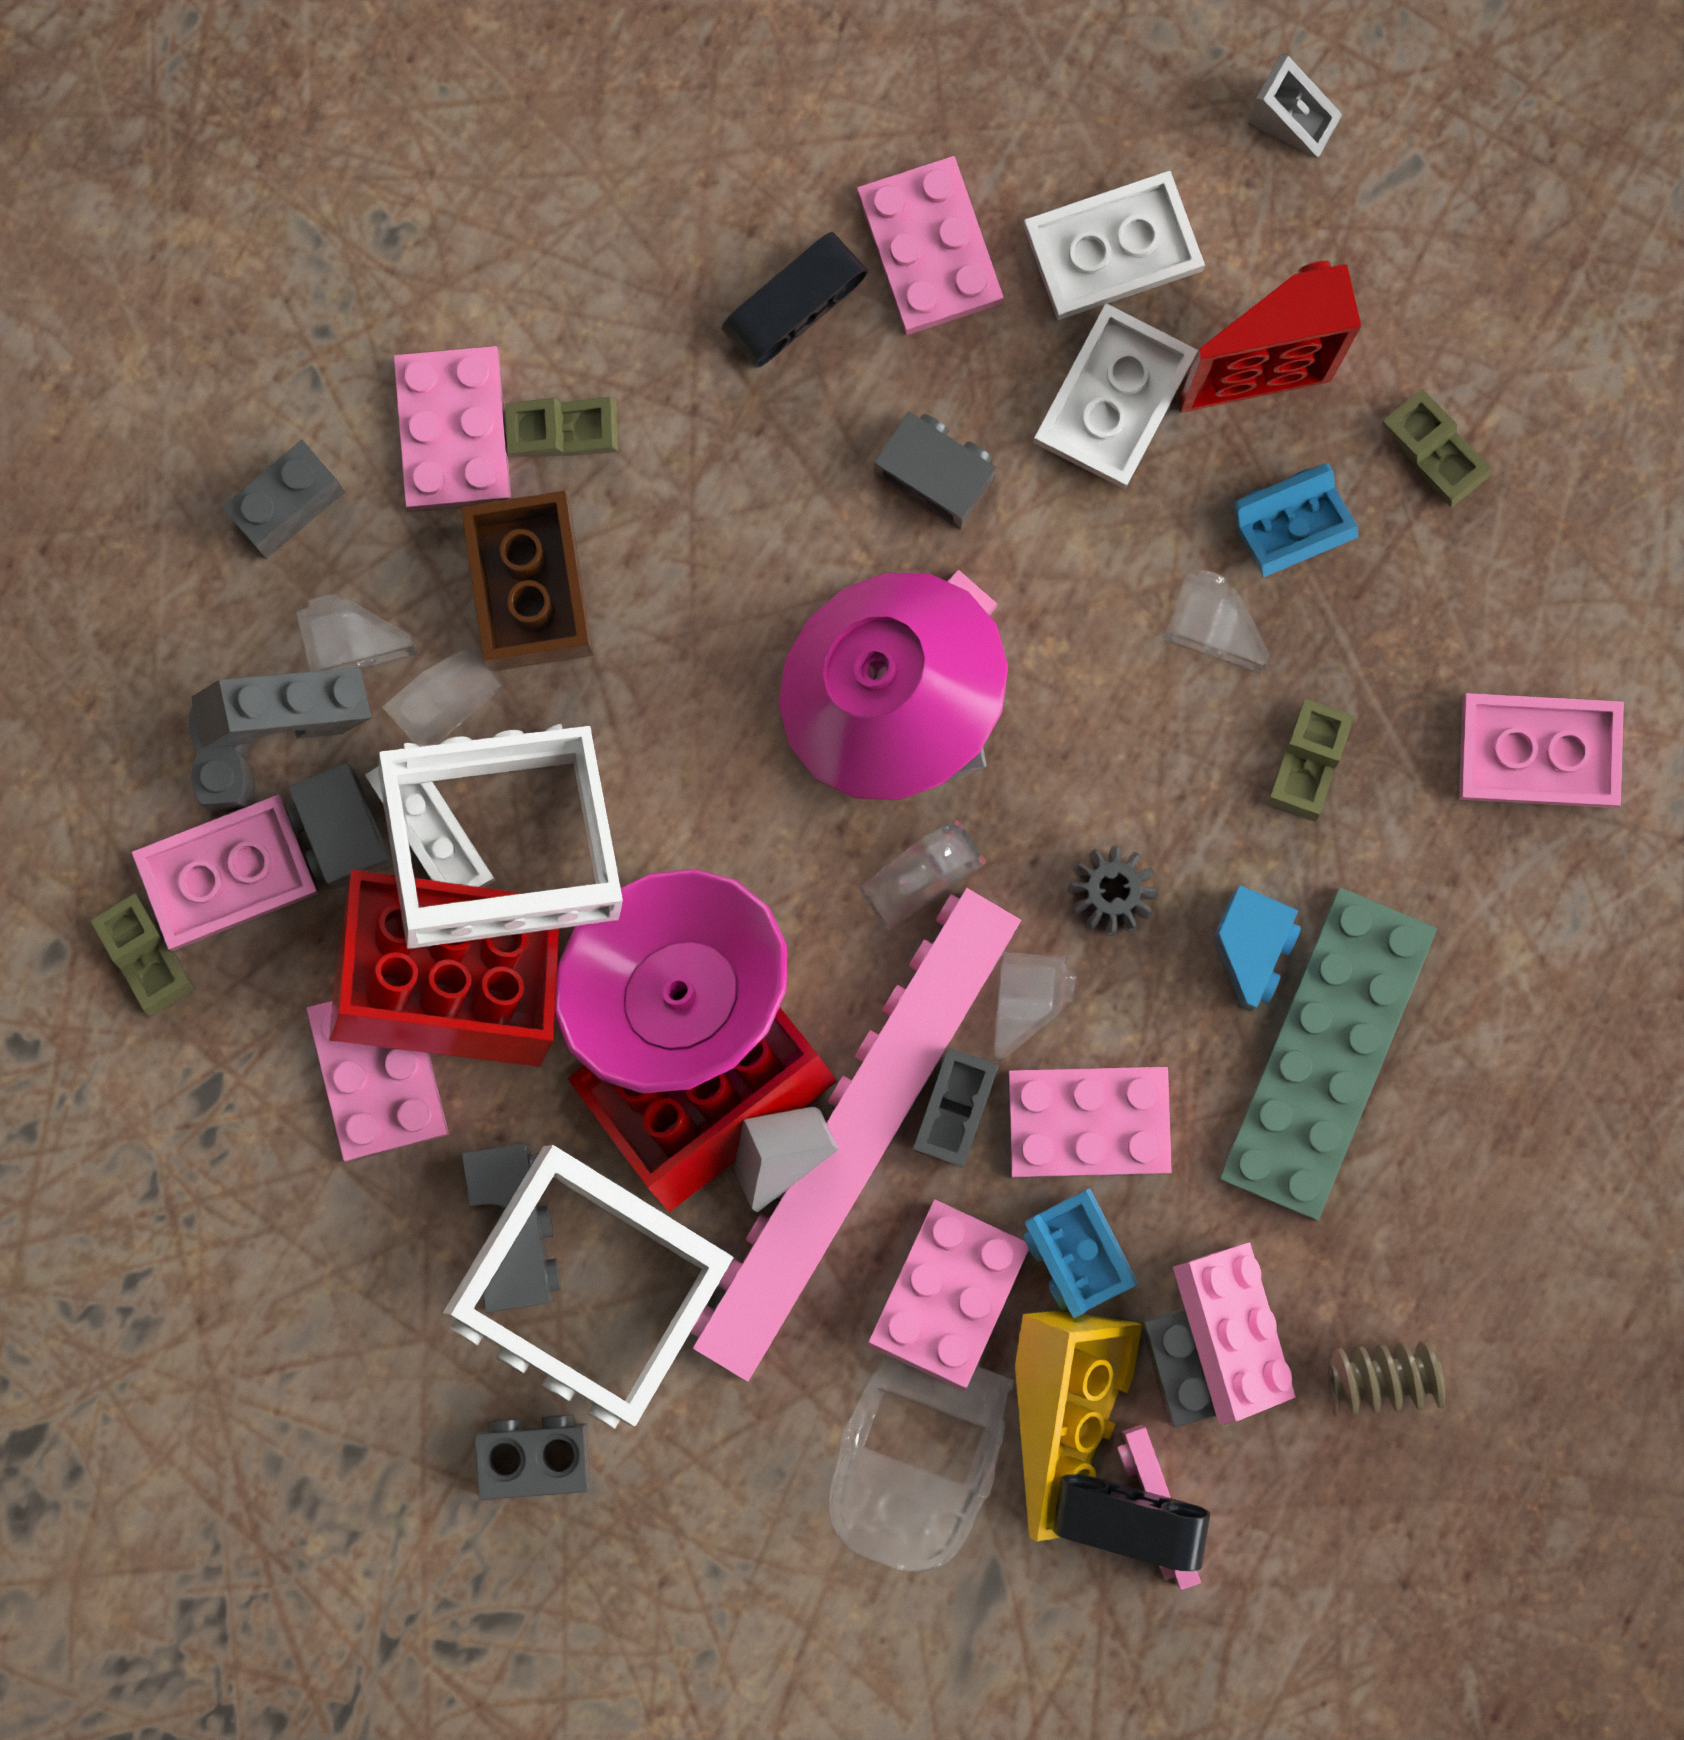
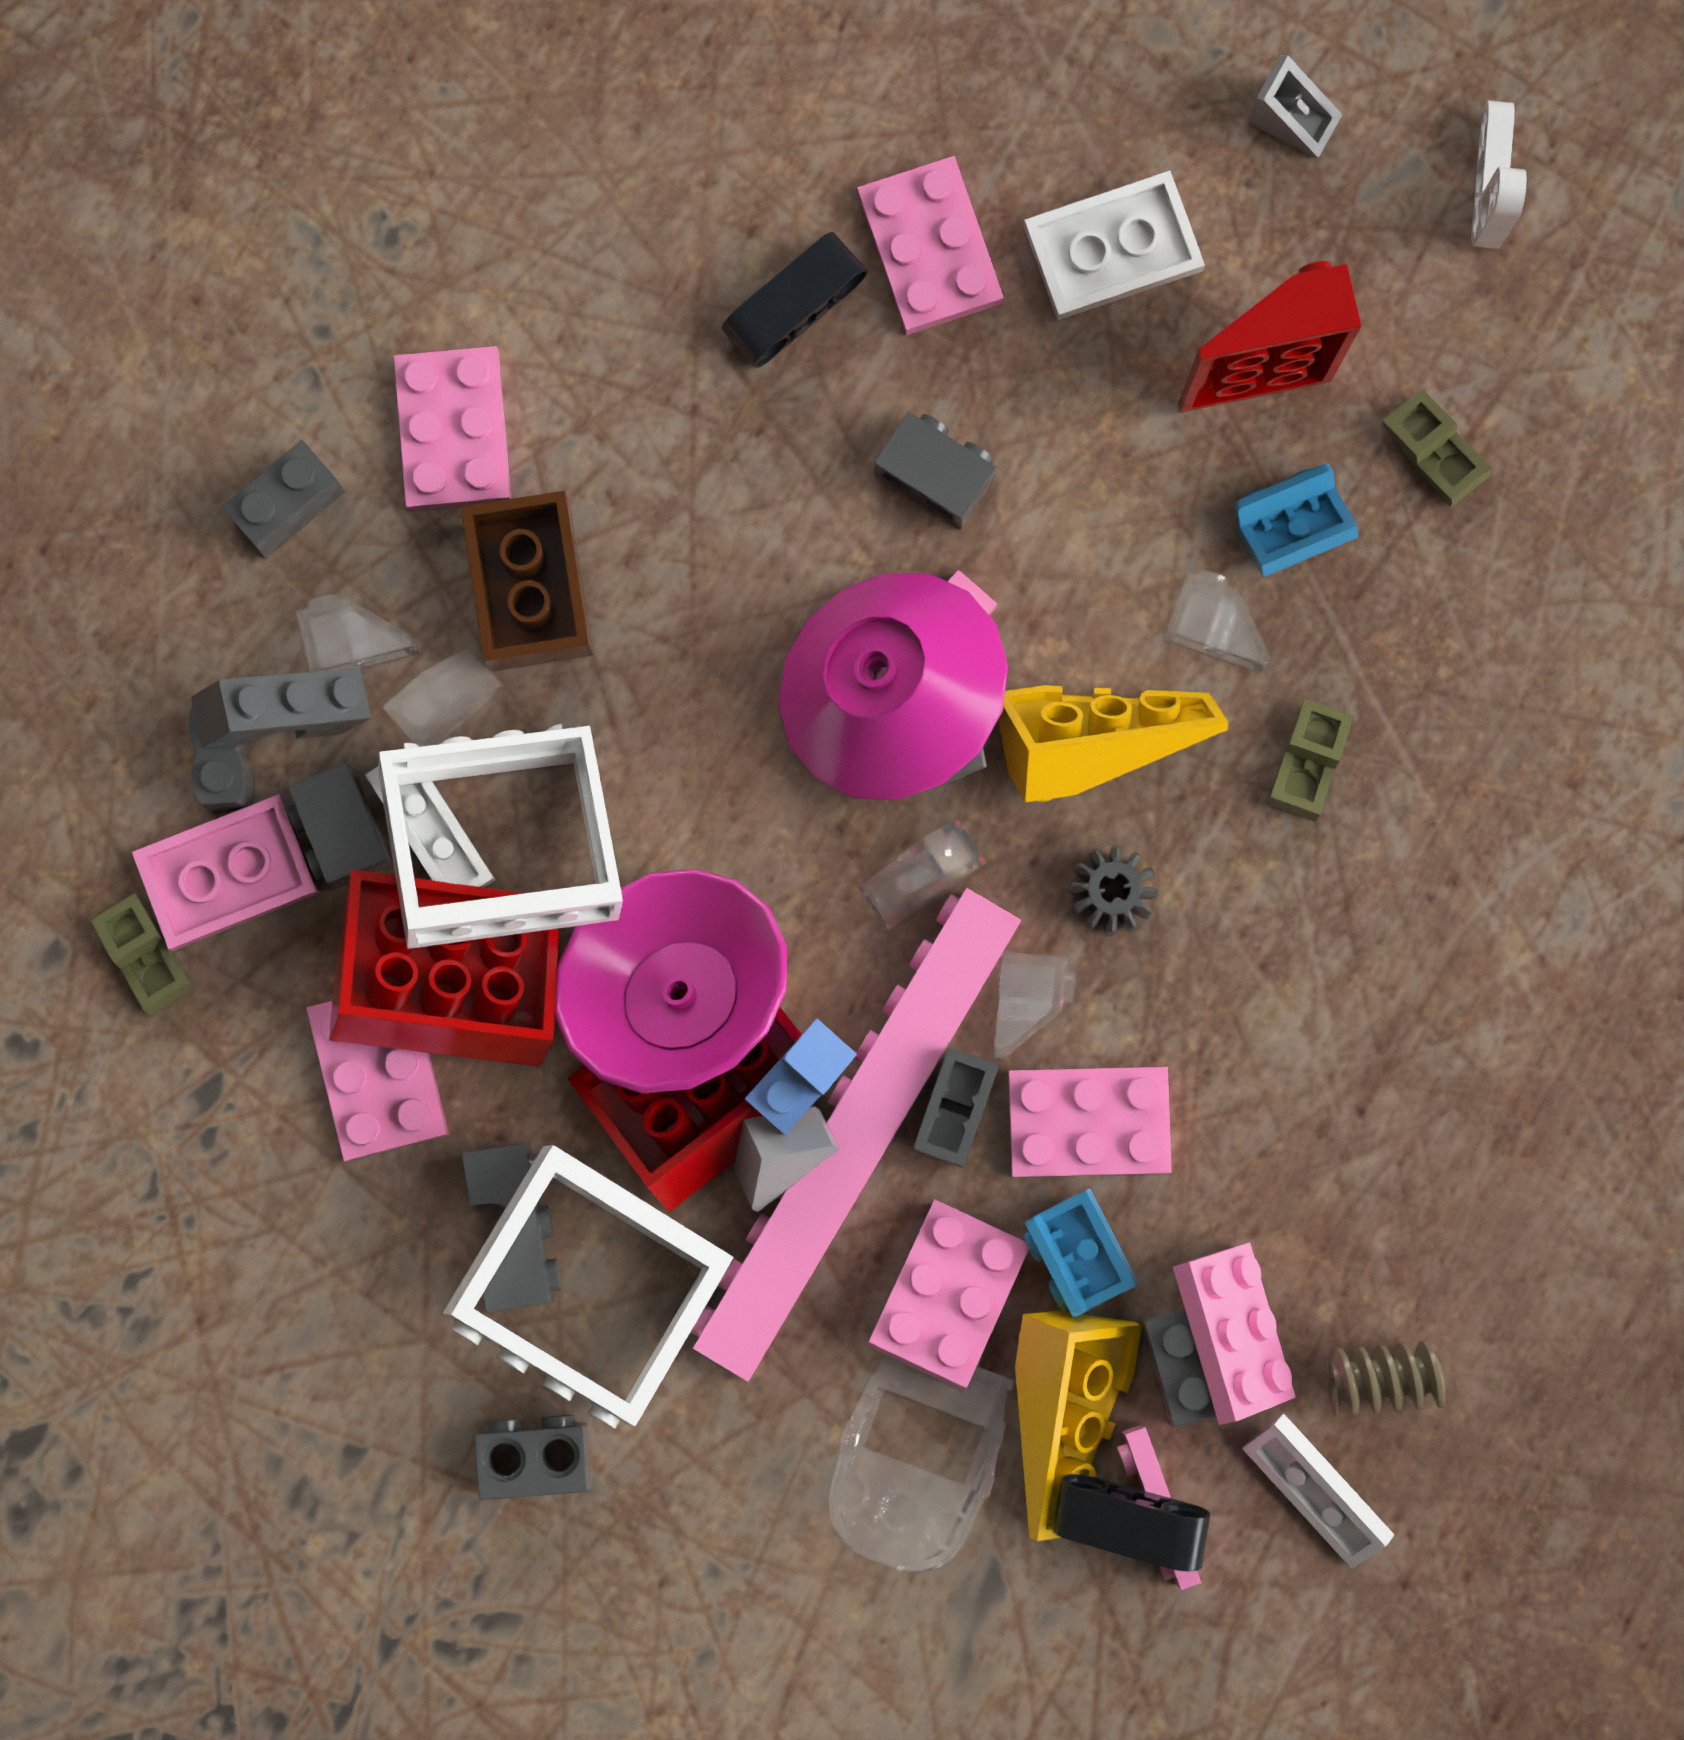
olive slope [505,397,619,457] -> none
white plate [1033,303,1198,490] -> none
dark azure slope [1214,885,1301,1011] -> none
sand green plate [1218,887,1438,1221] -> none
bright pink plate [1459,693,1624,808] -> none
none -> medium blue slope [744,1018,857,1135]
none -> yellow wedge [998,685,1228,803]
none -> white plate [1242,1414,1394,1569]
none -> white beam [1471,100,1527,249]

